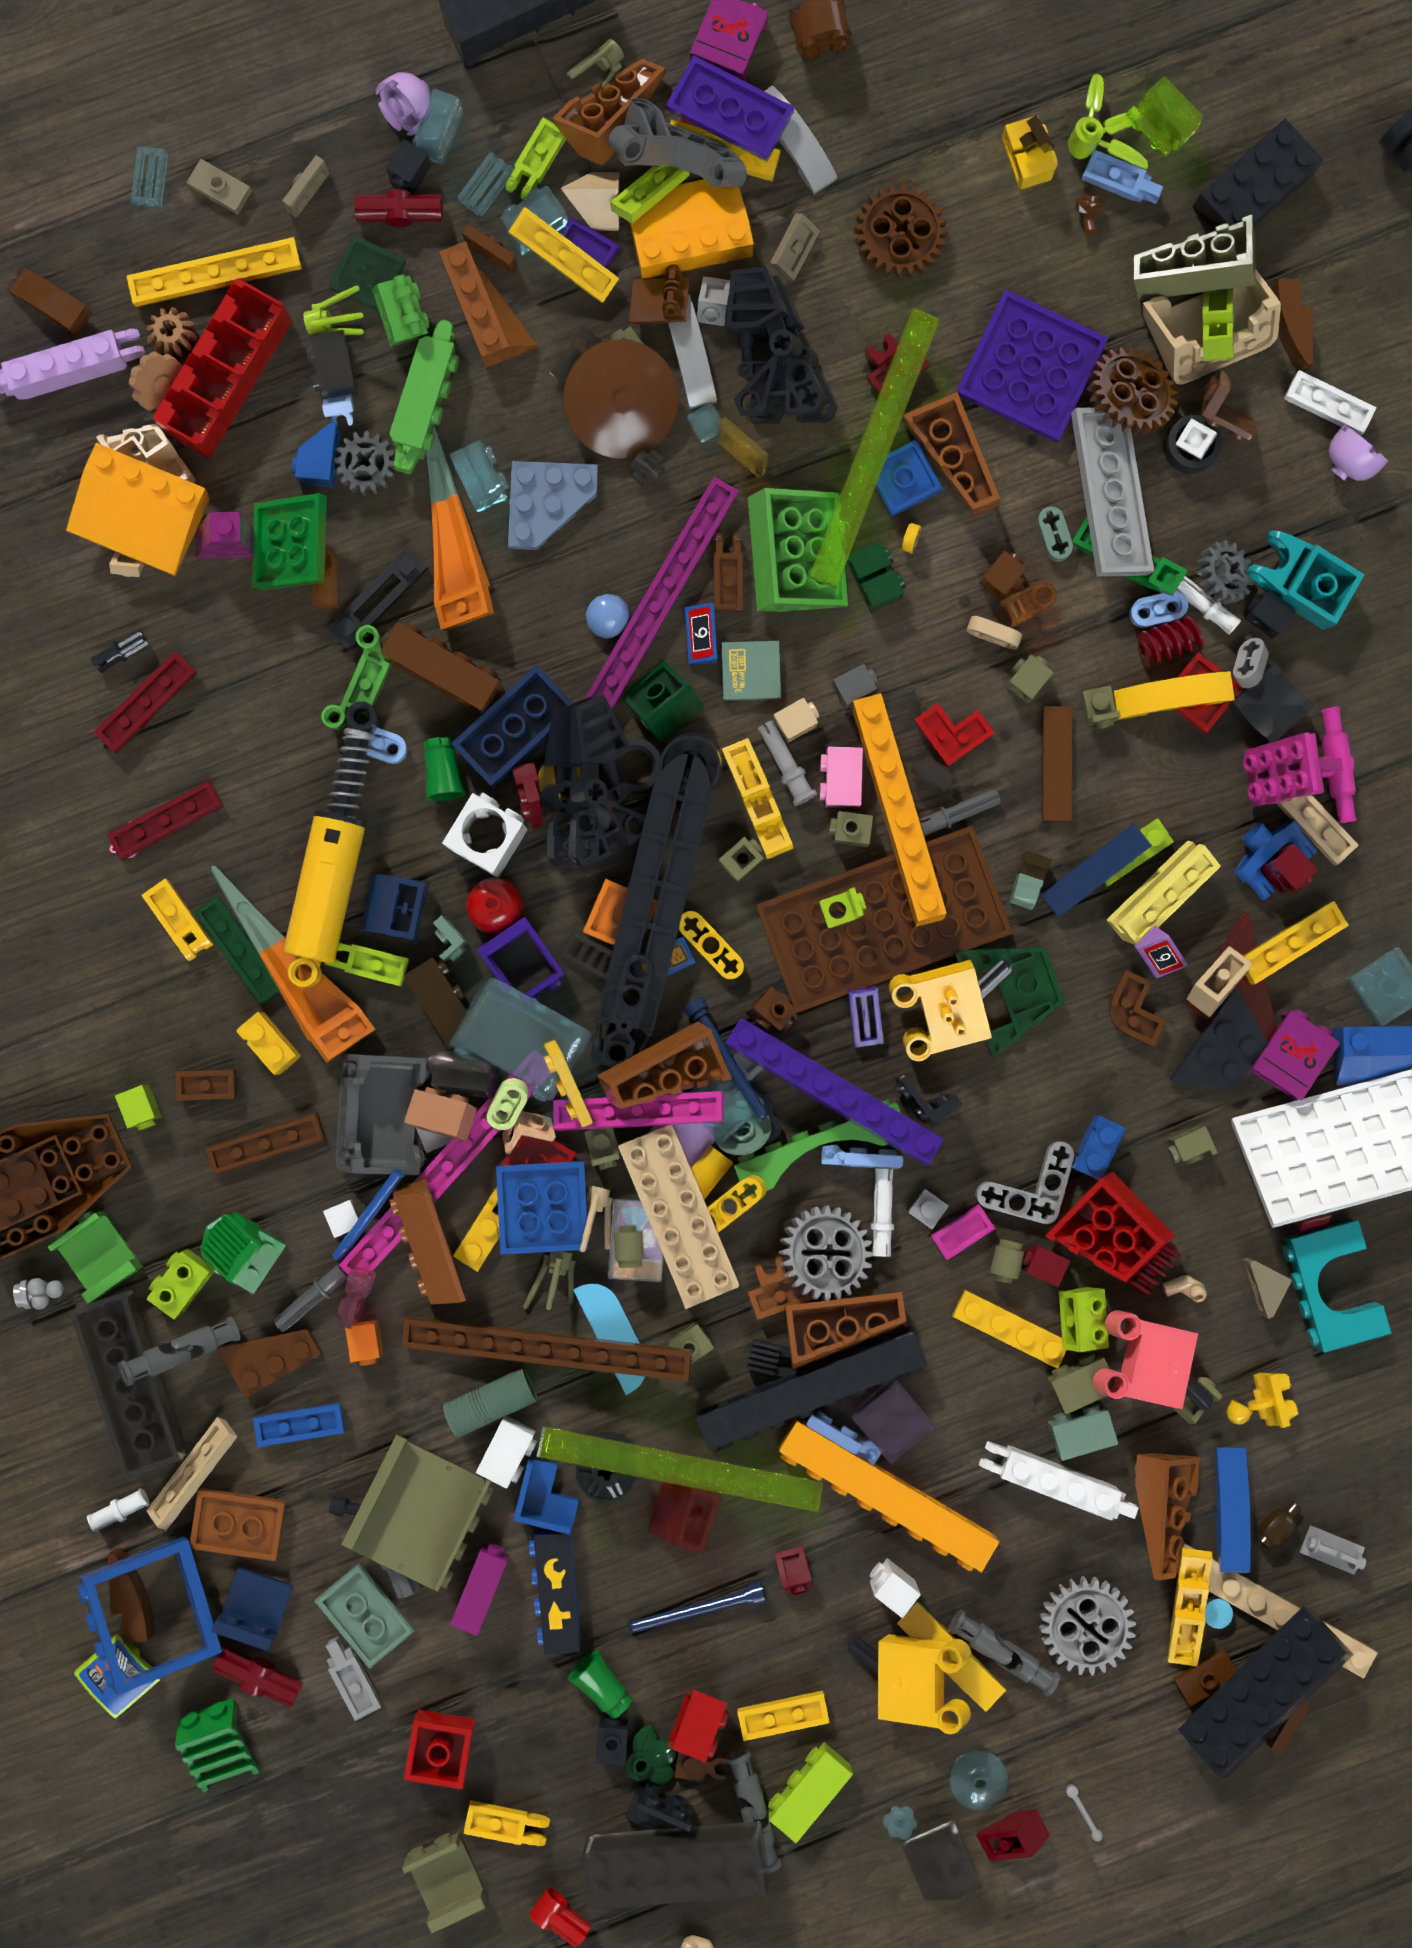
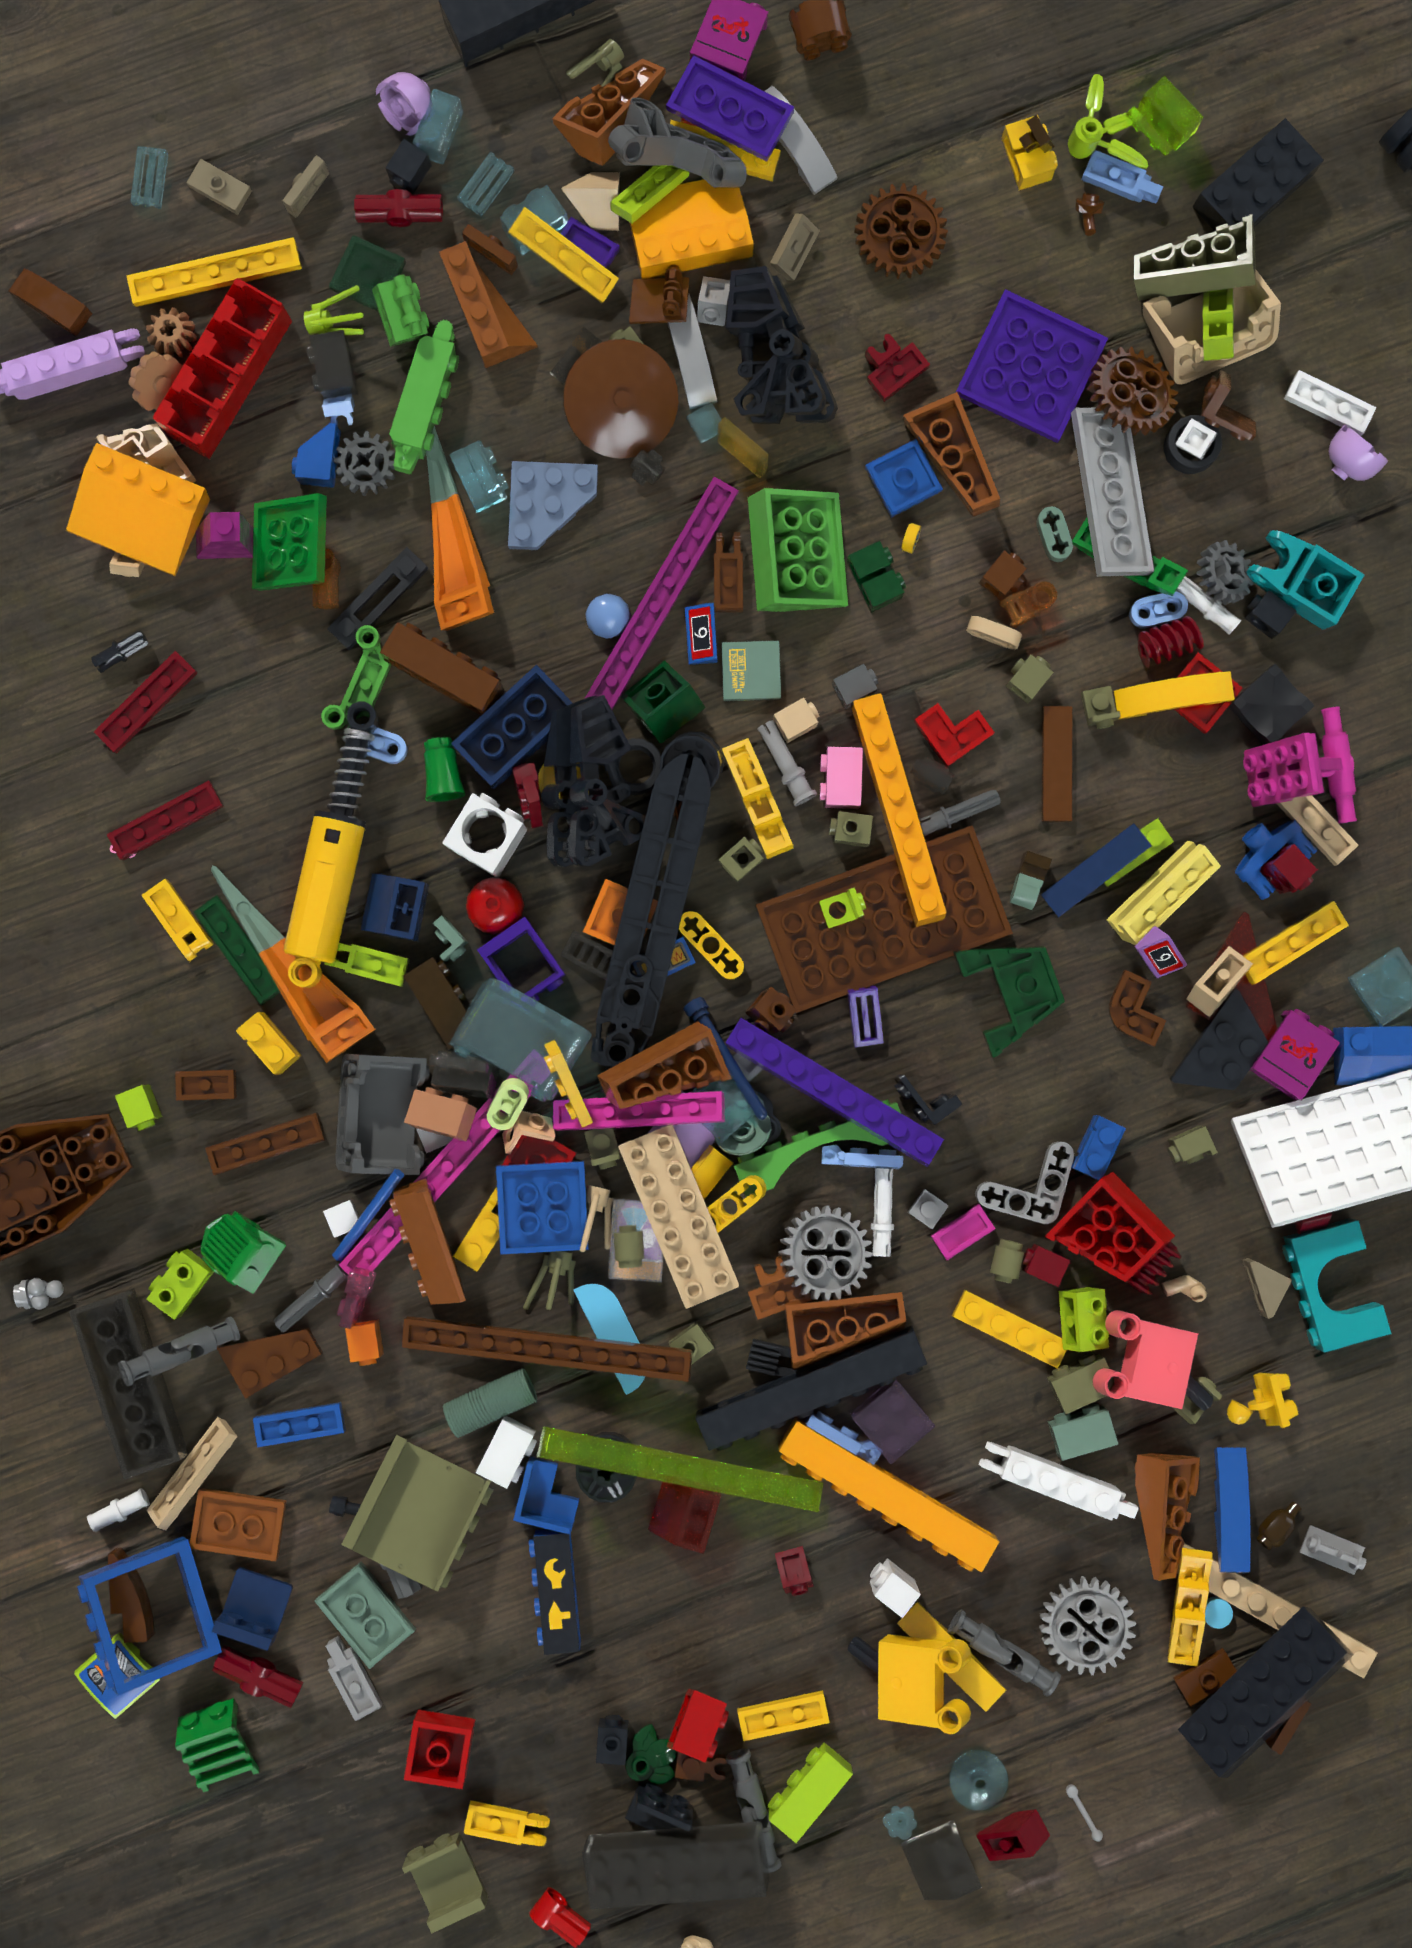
bright green panel [48,1210,143,1304] -> none
magenta slope [450,1543,510,1636] -> none
lime hinge [506,117,566,202] -> none
green plant [568,1650,632,1719] -> none
dark blue piece [629,1581,767,1633] -> none
clear neon green plate [809,308,940,588] -> none
yellow piece [889,958,1013,1061] -> none
light grey beam [1233,638,1269,688] -> none
reddish brown slope [1271,279,1313,373] -> none

